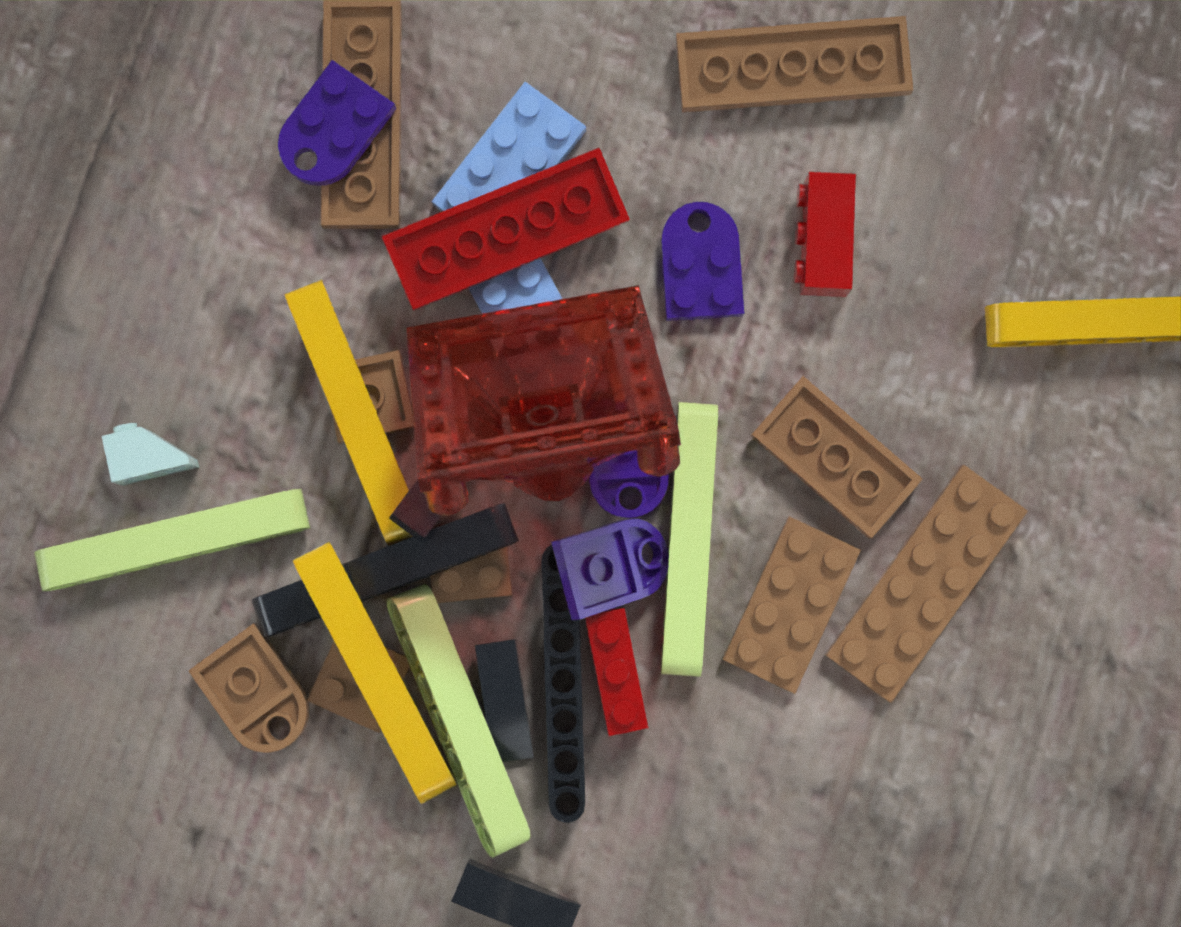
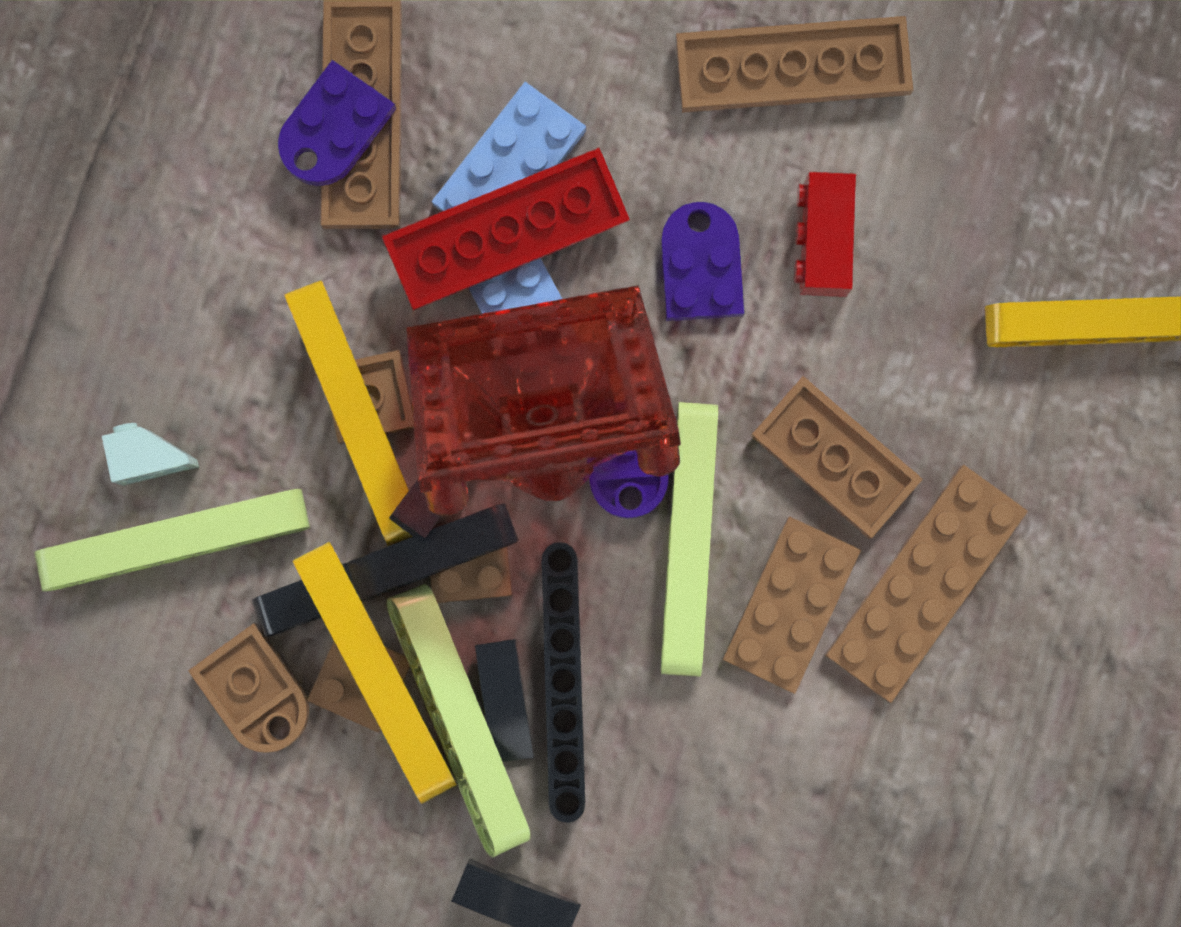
dark purple plate [551,519,669,620] -> none
red brick [585,608,648,736] -> none

